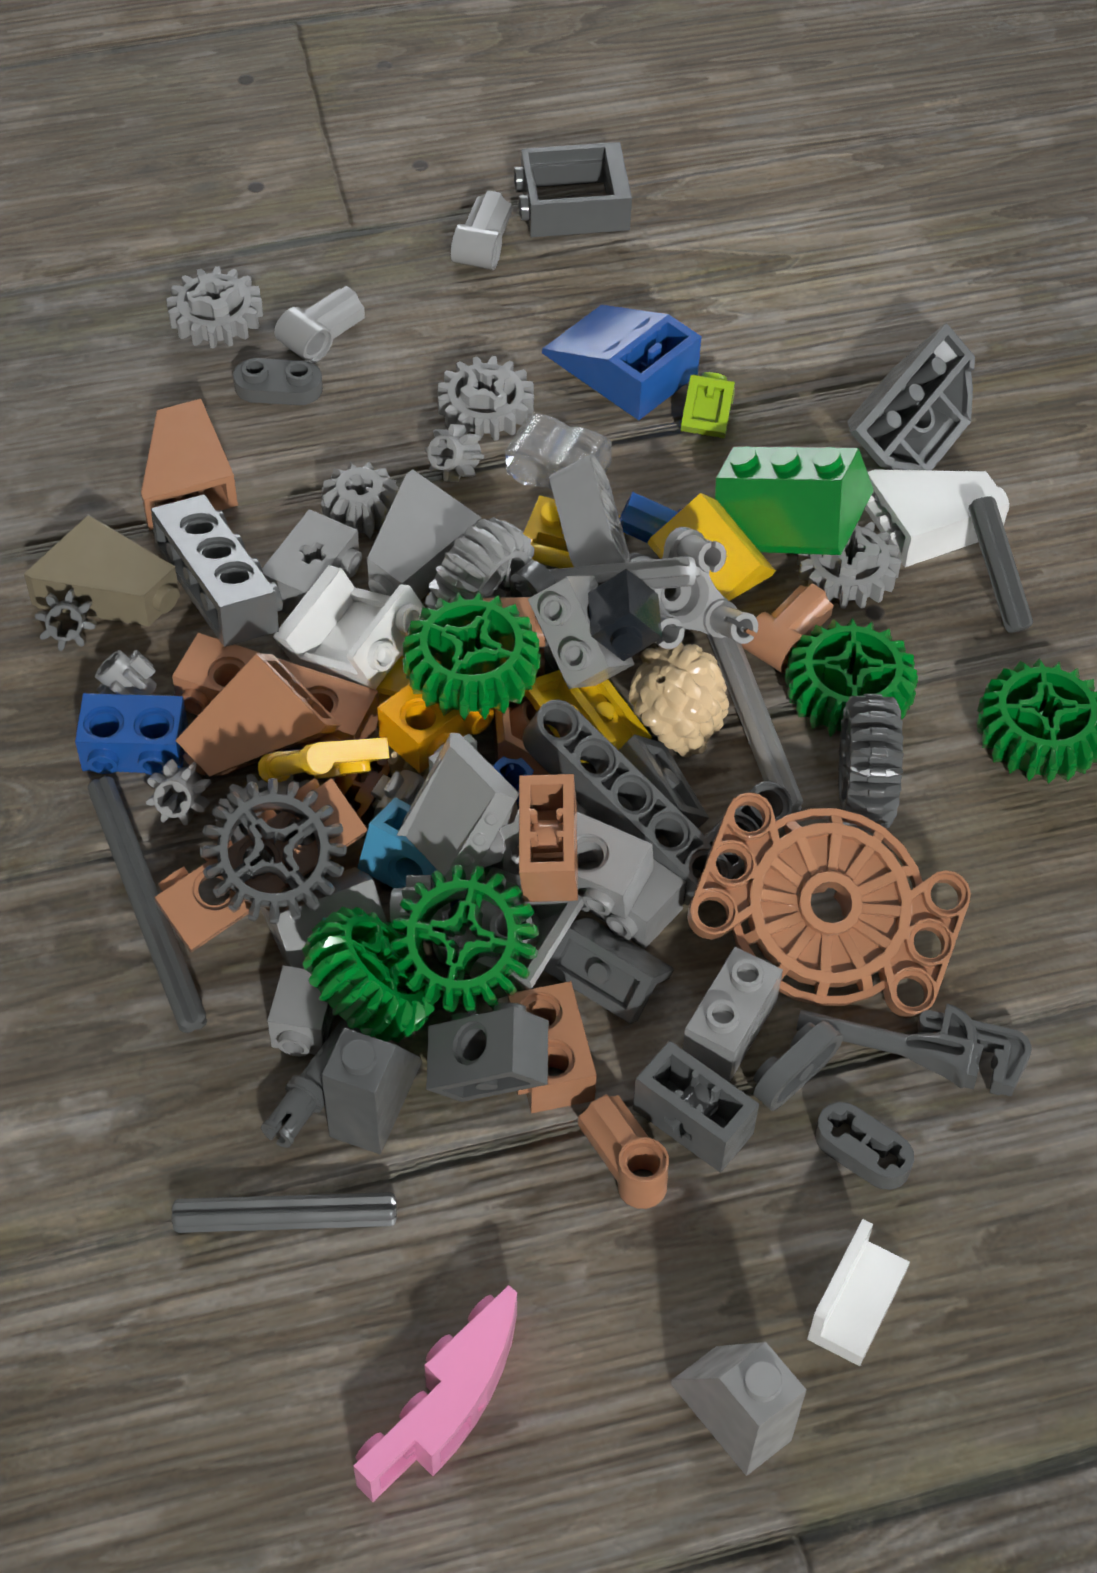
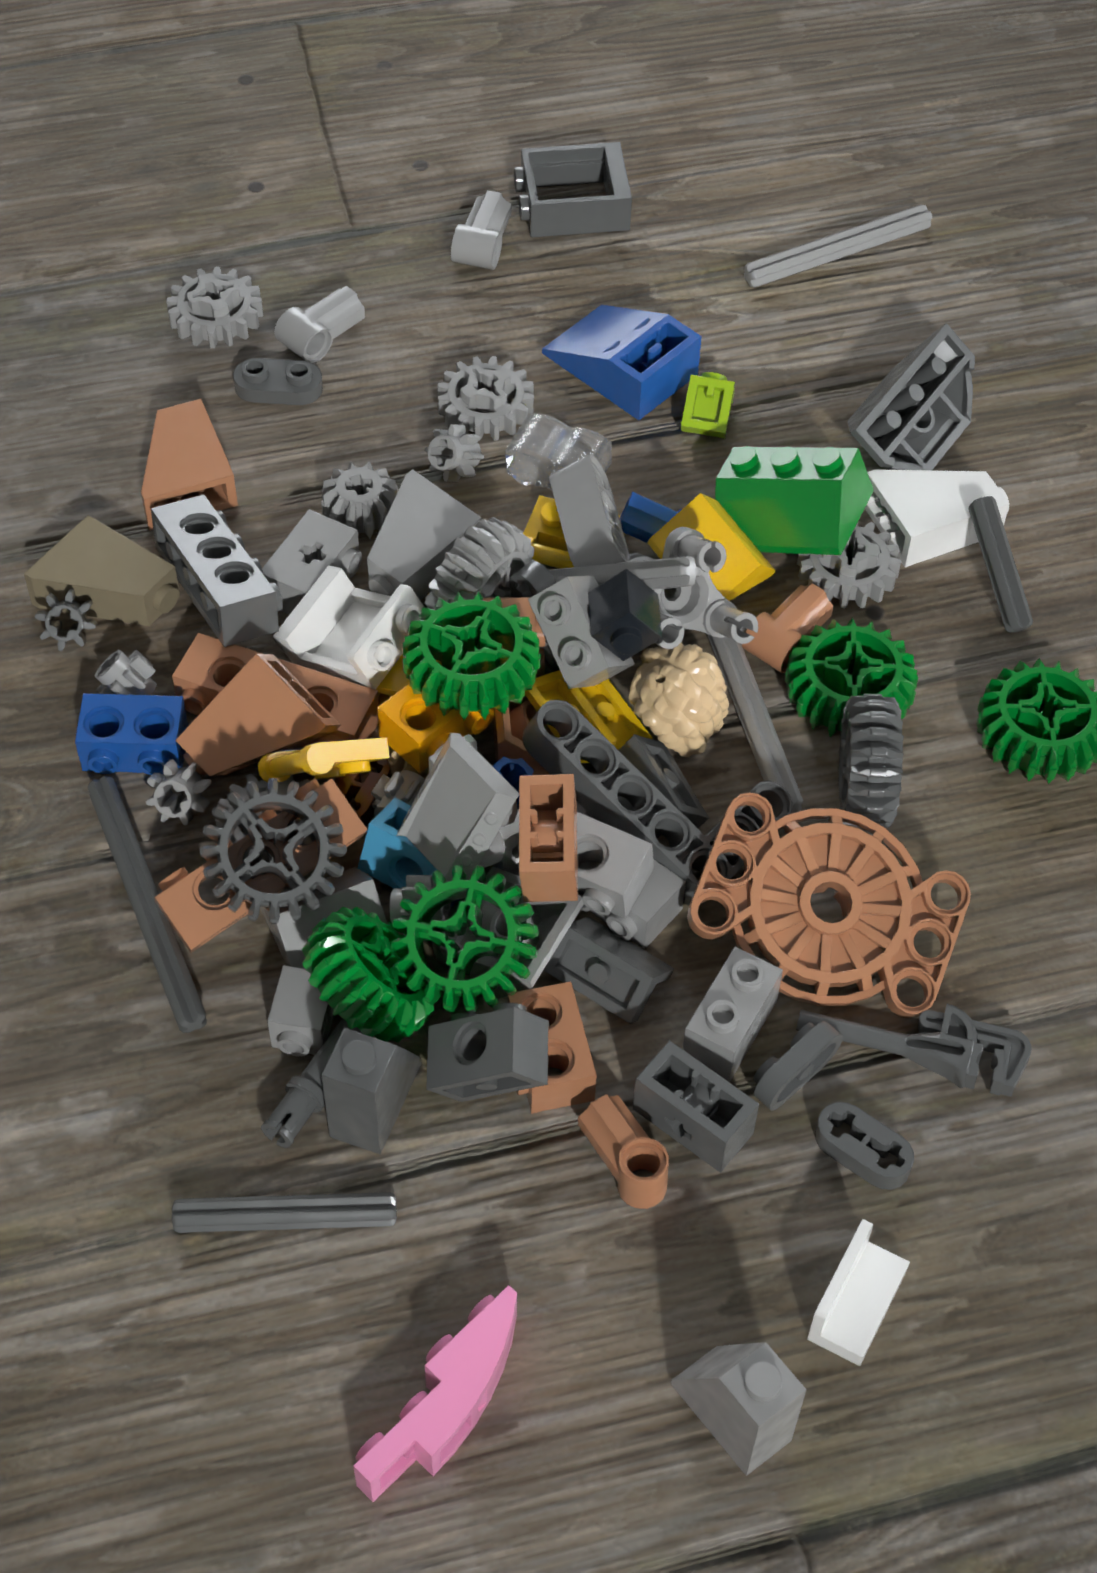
none -> light grey axle [744,204,932,288]

